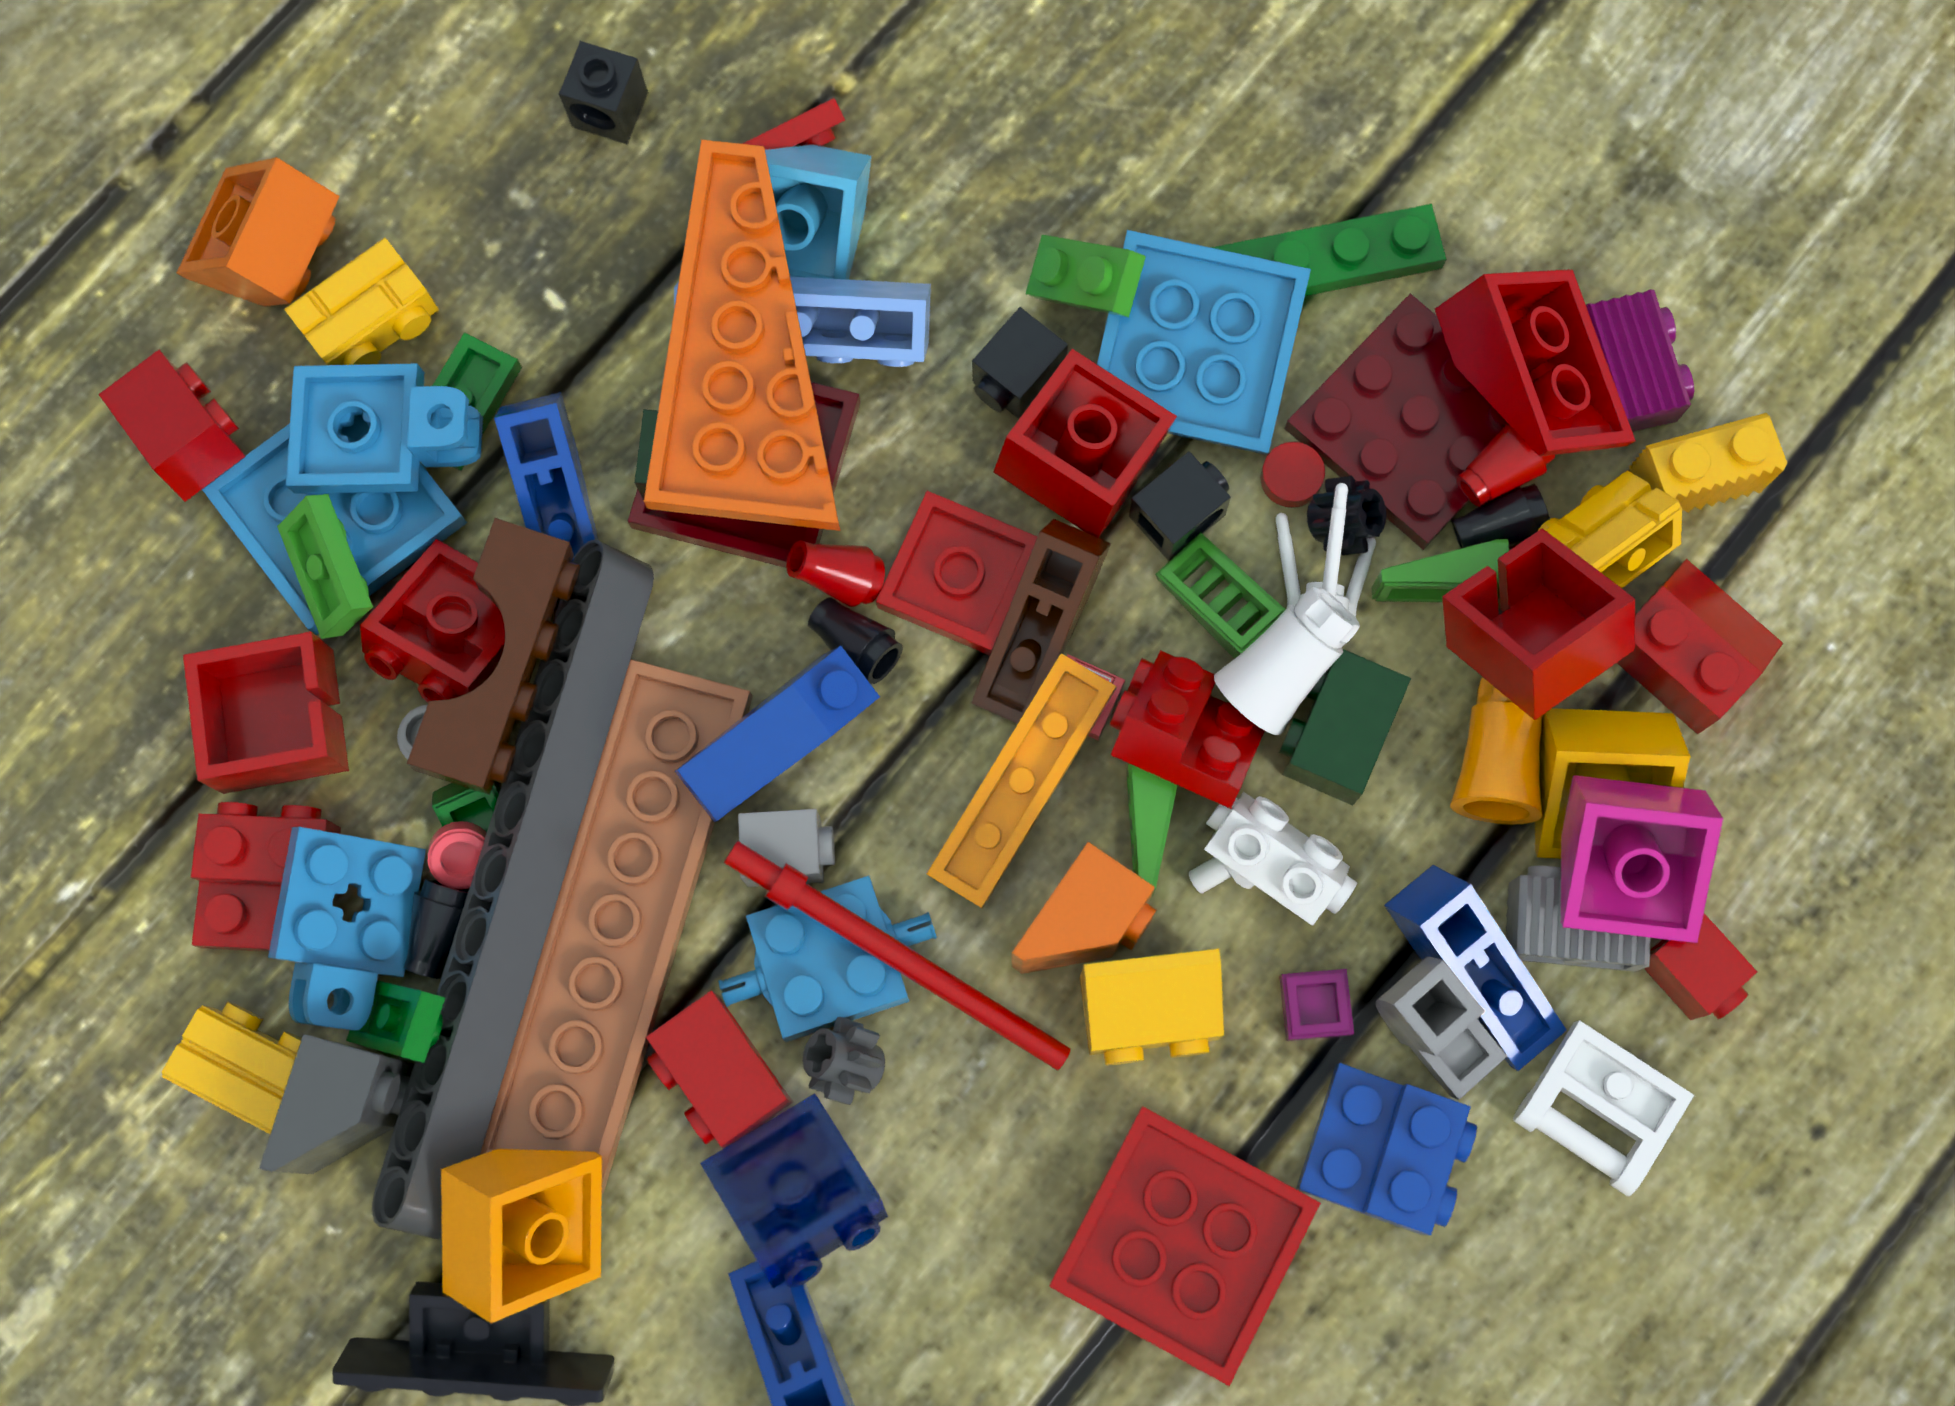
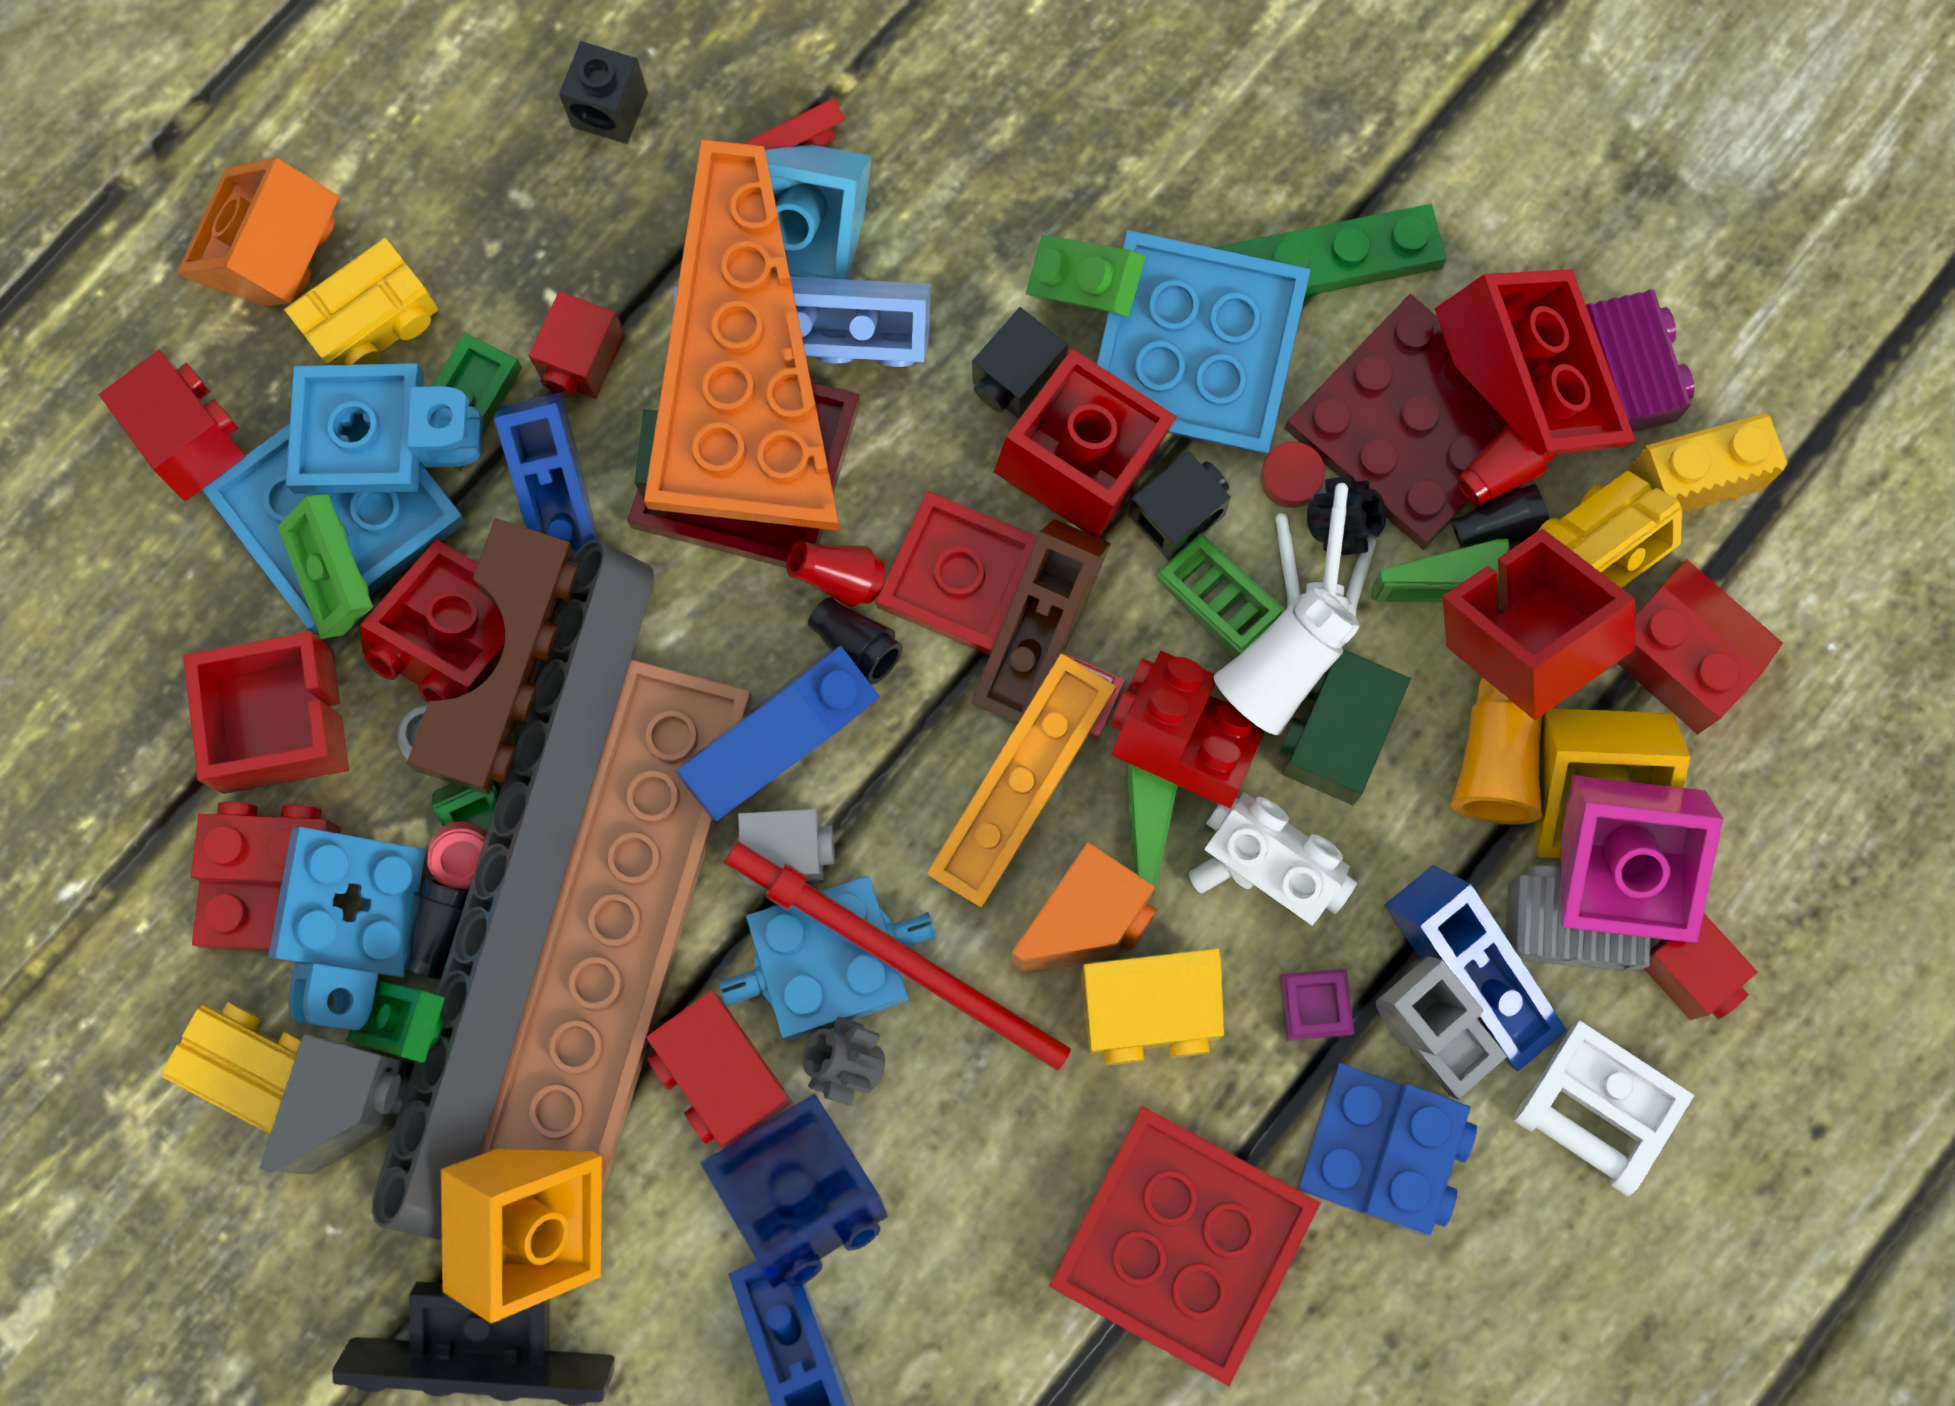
none -> red brick [529,291,625,399]

